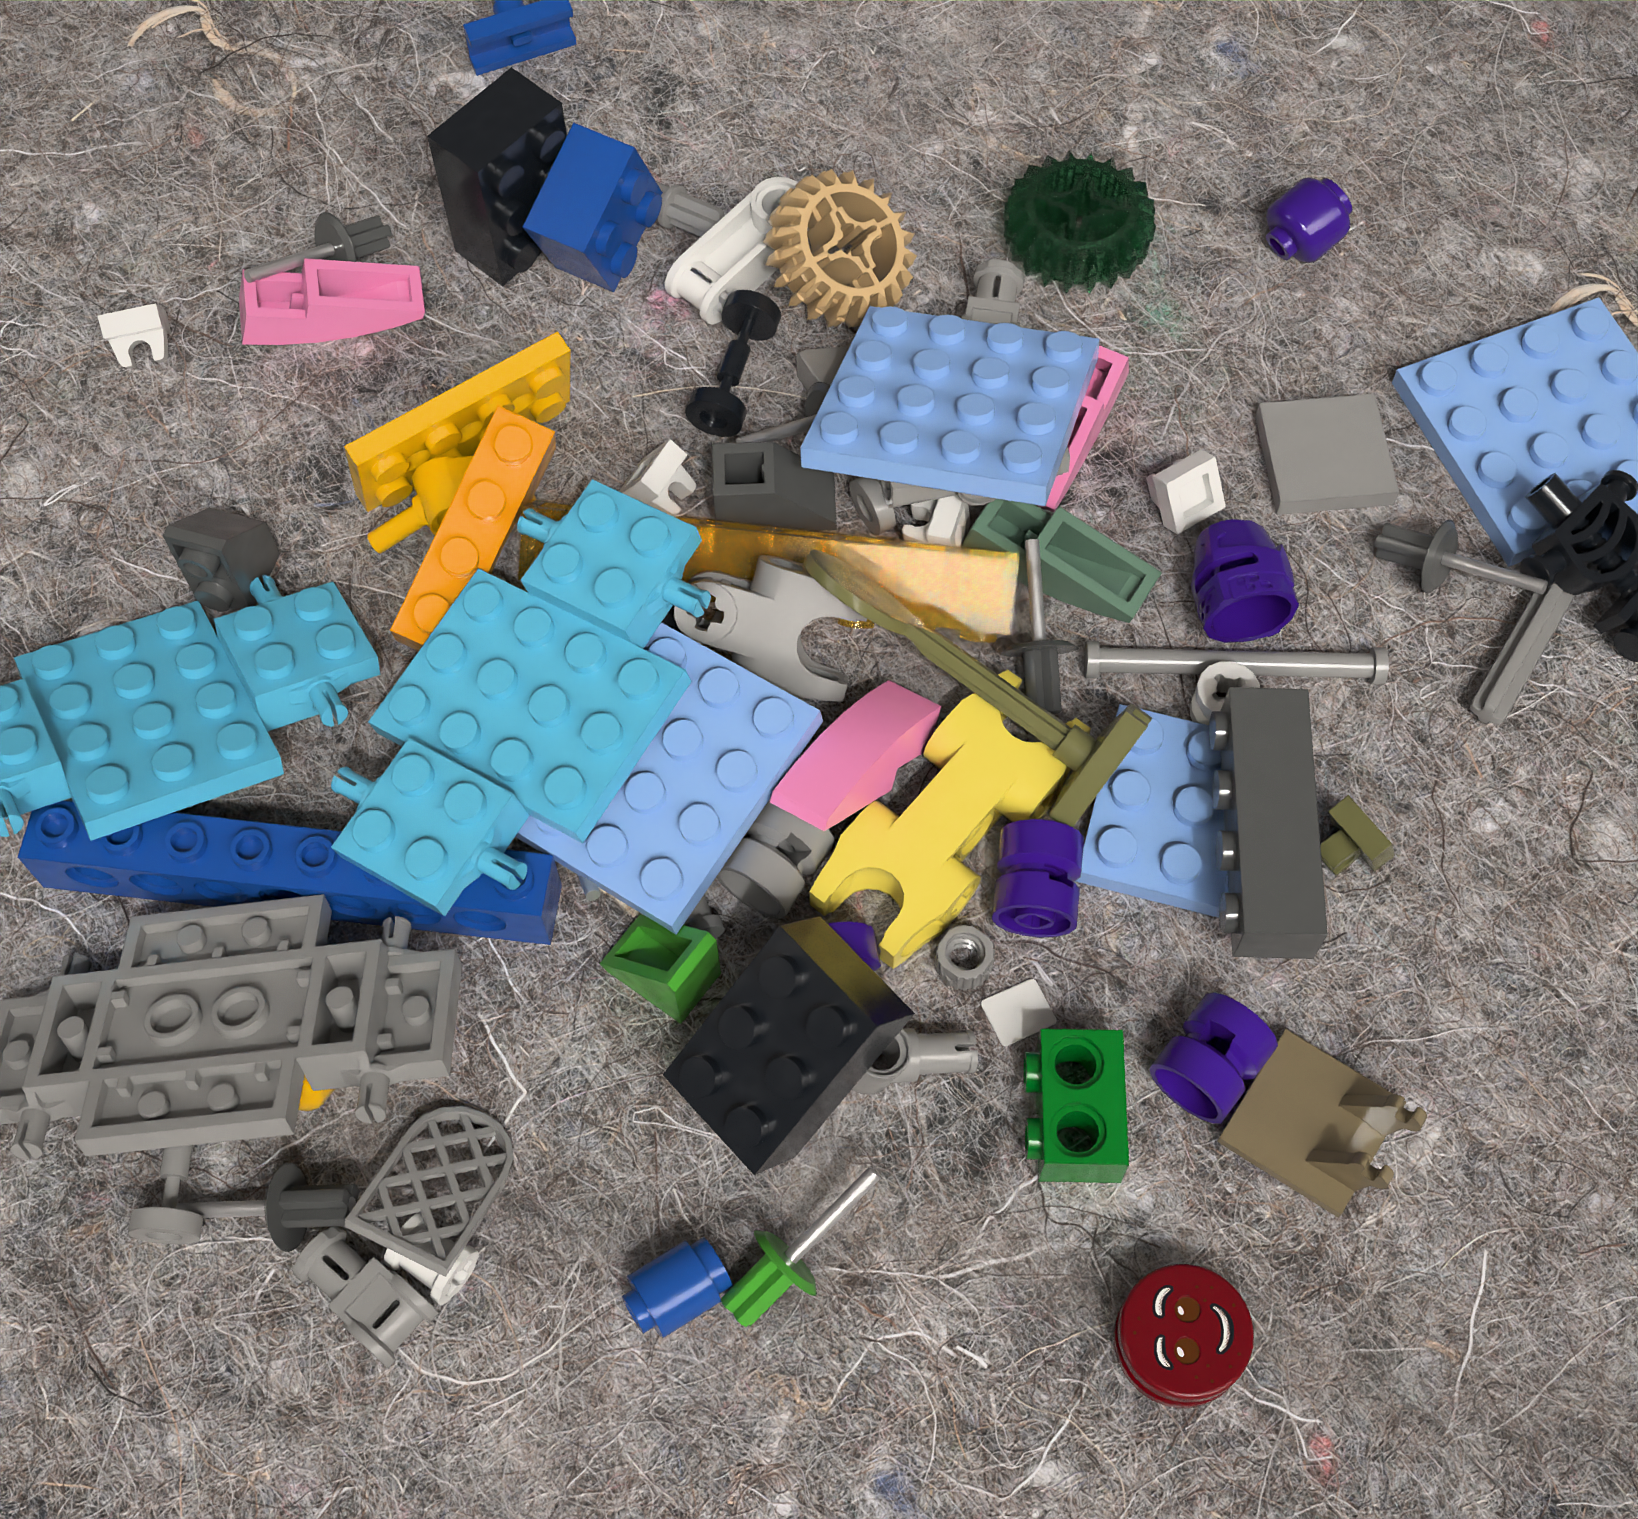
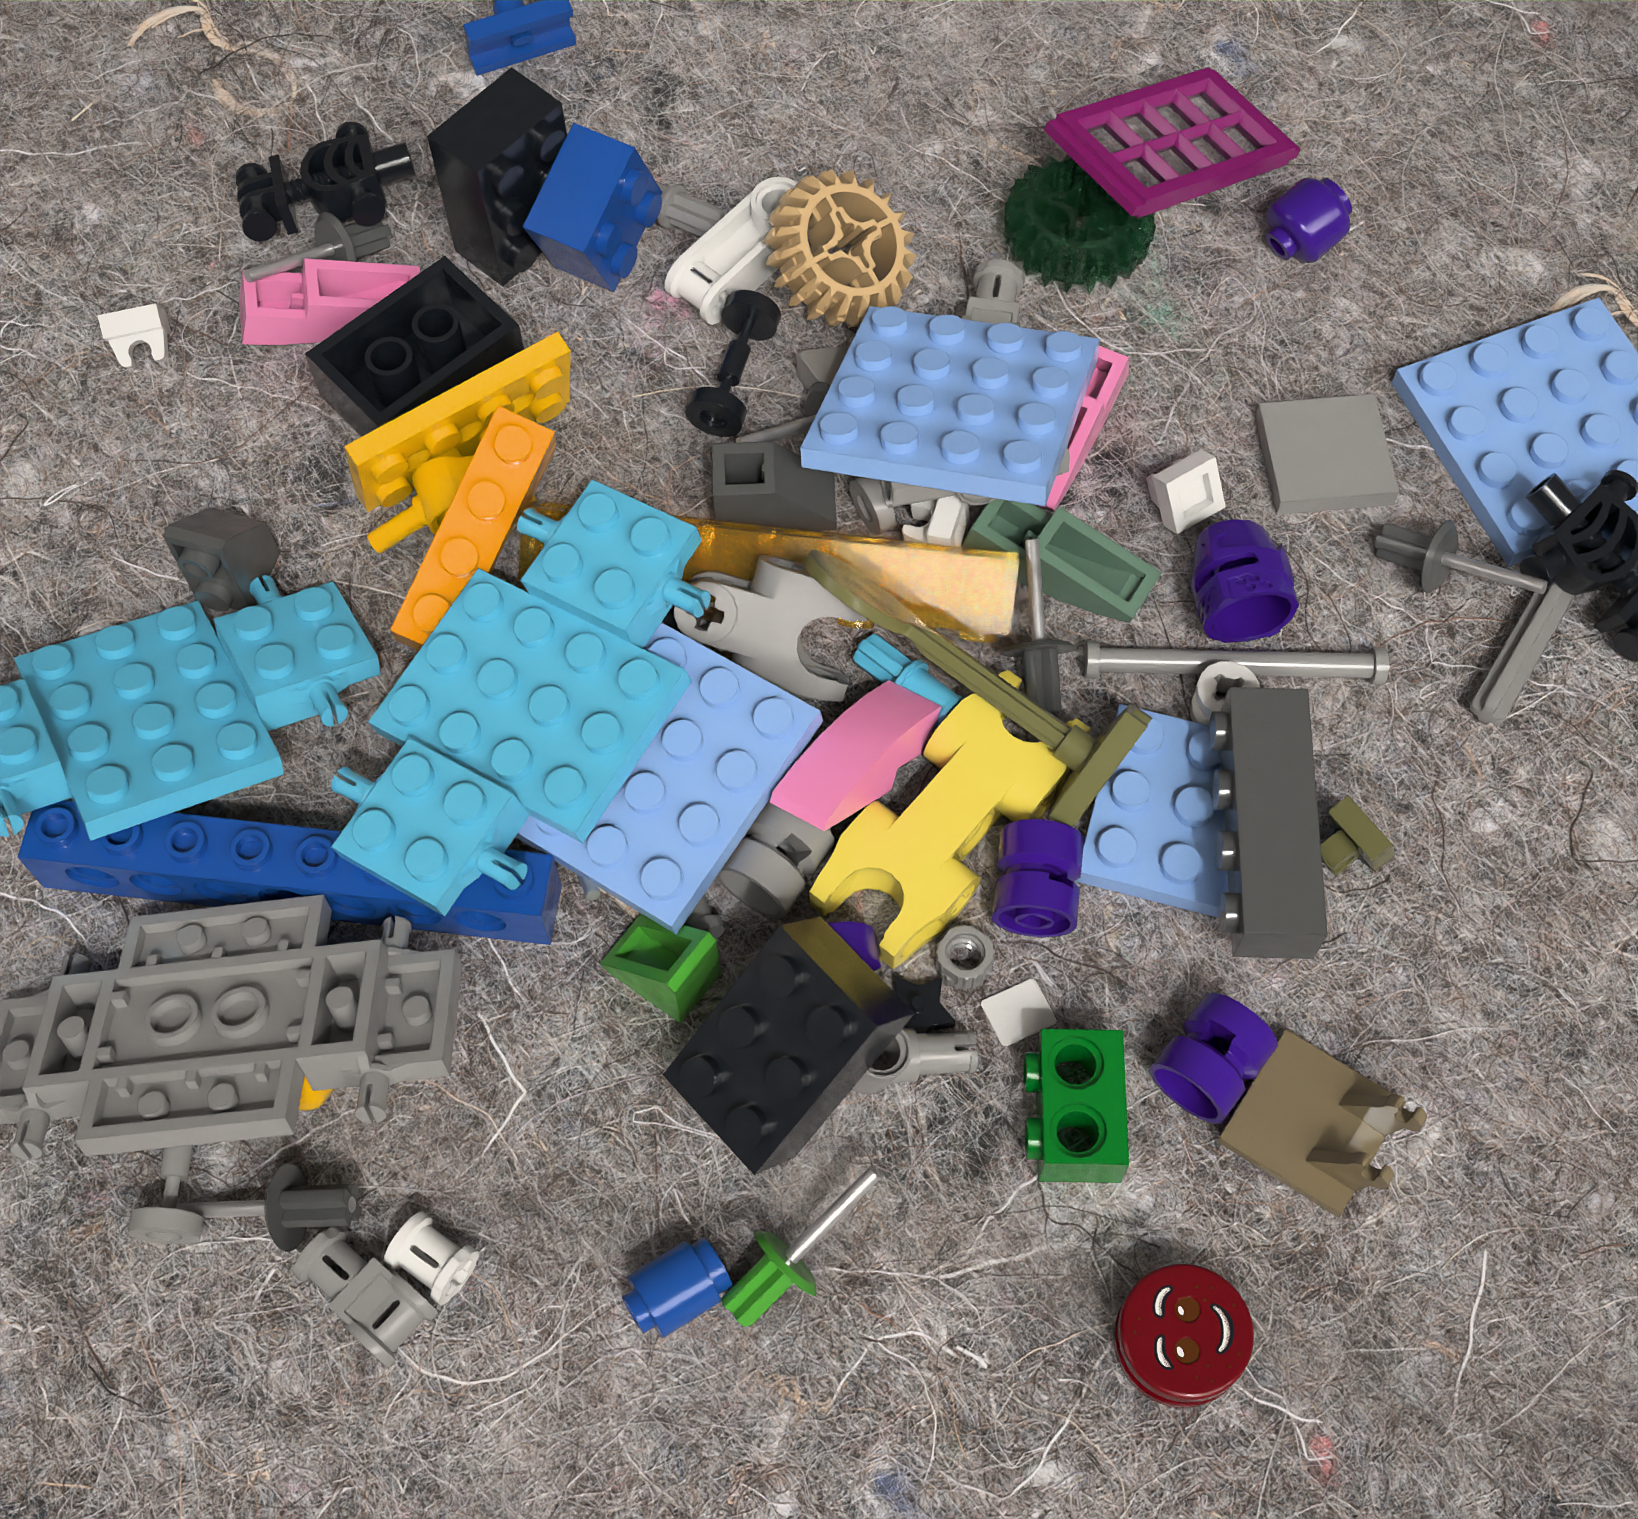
light grey window [344,1106,514,1277] -> none
white tile [619,439,696,517] -> none
none -> black piece [235,122,416,242]
none -> black brick [305,256,524,437]
none -> medium azure axle [853,634,964,727]
none -> black piece [894,975,956,1034]
none -> magenta piece [1044,67,1301,218]

